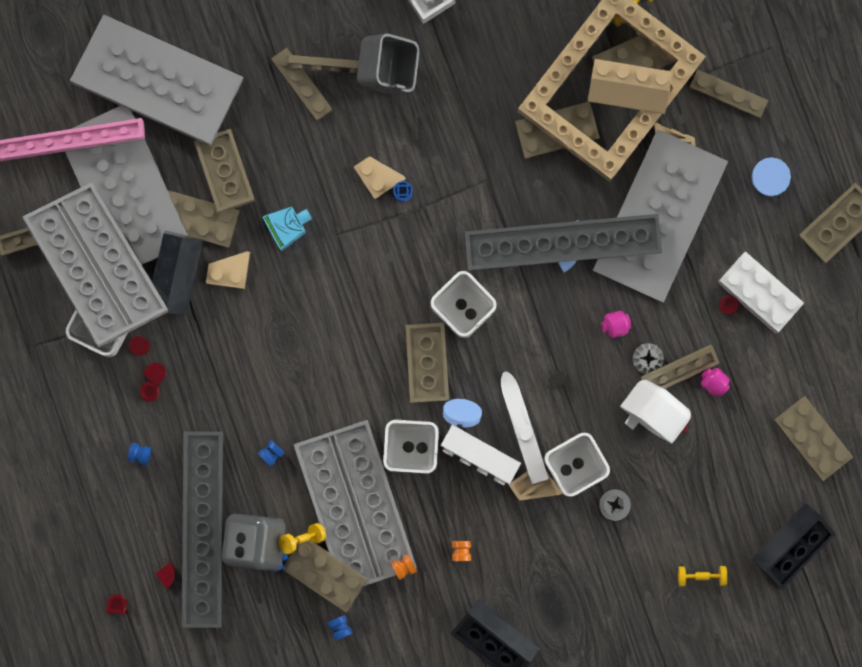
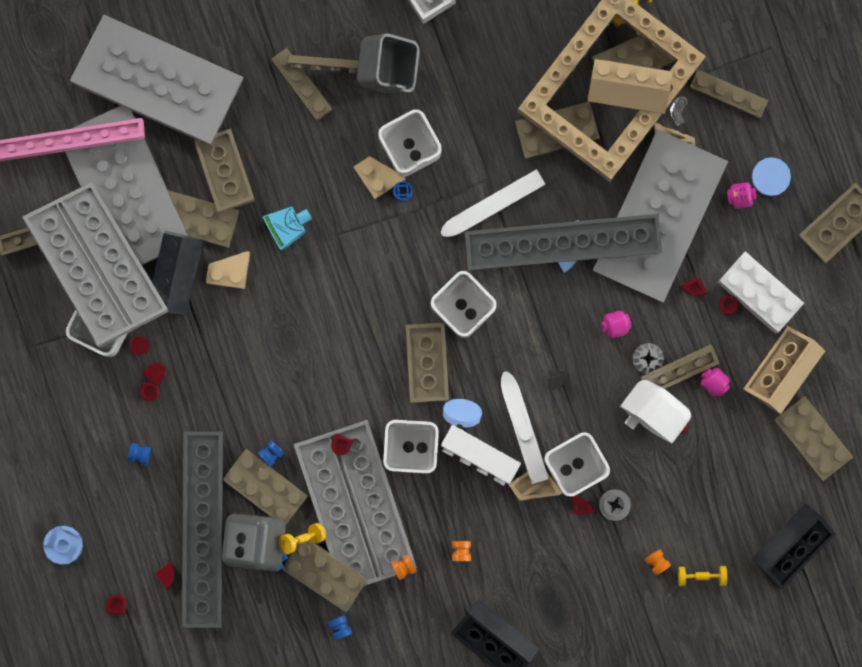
none -> light blue tile [43,526,83,565]
none -> dark tan plate [223,449,308,526]
none -> dark red tile [331,433,354,456]
none -> white piece [379,110,441,176]
none -> white piece [441,169,545,237]
none -> dark red tile [572,495,593,515]
none -> orange wheel [644,549,671,576]
none -> clear arm [670,96,688,126]
none -> dark red tile [681,277,707,296]
none -> dark pink head [727,182,757,209]
none -> tan slope [744,326,825,414]

